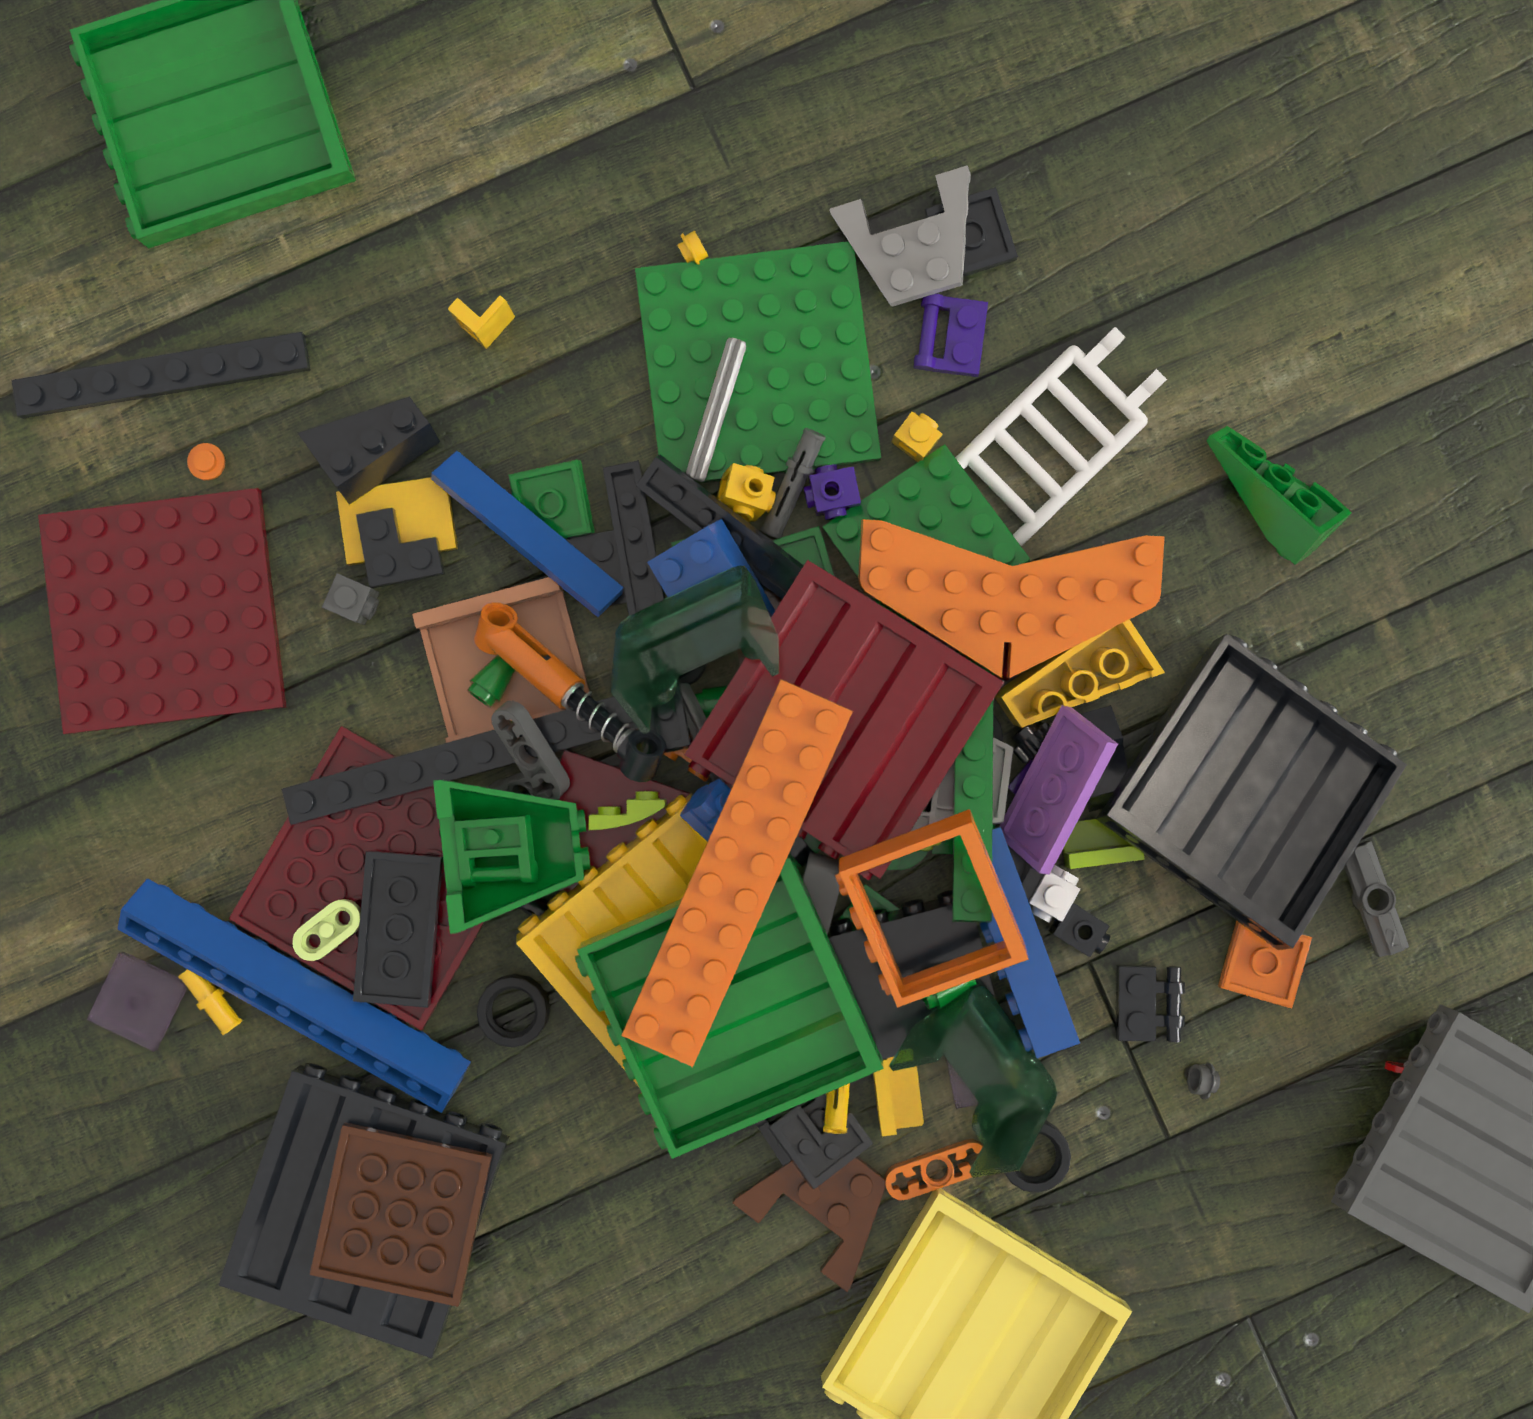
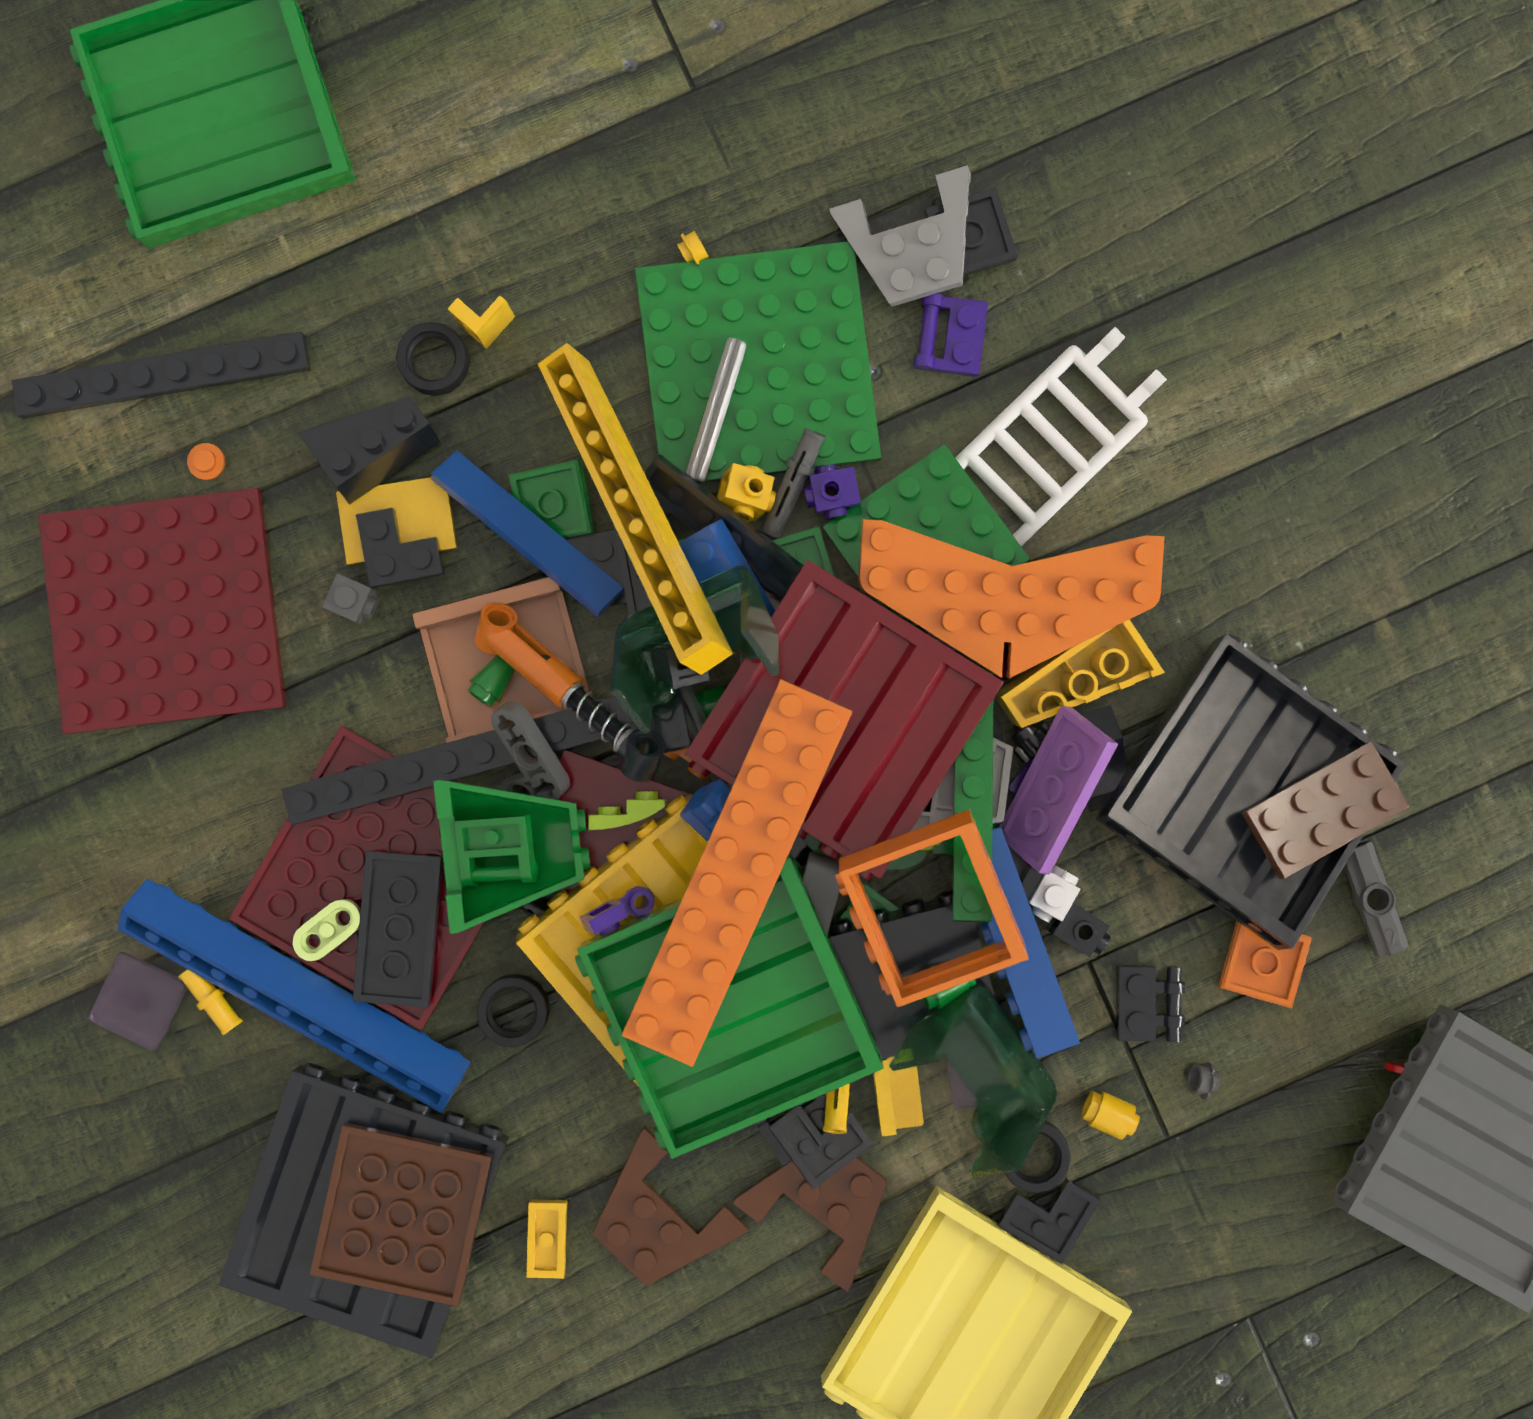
orange beam [885,1139,989,1200] -> none
yellow brick [891,412,943,462] -> none
lime panel [1063,819,1145,869] -> none
green wedge [1206,426,1352,565] -> none
none -> black tyre [396,322,470,396]
none -> yellow plate [526,1199,567,1279]
none -> yellow brick [538,343,733,675]
none -> dark purple plate [579,886,654,936]
none -> reddish brown wing [593,1126,749,1286]
none -> black brick [650,644,710,689]
none -> black plate [997,1178,1100,1265]
none -> yellow brick [1081,1091,1140,1140]
none -> plate [1242,741,1410,880]

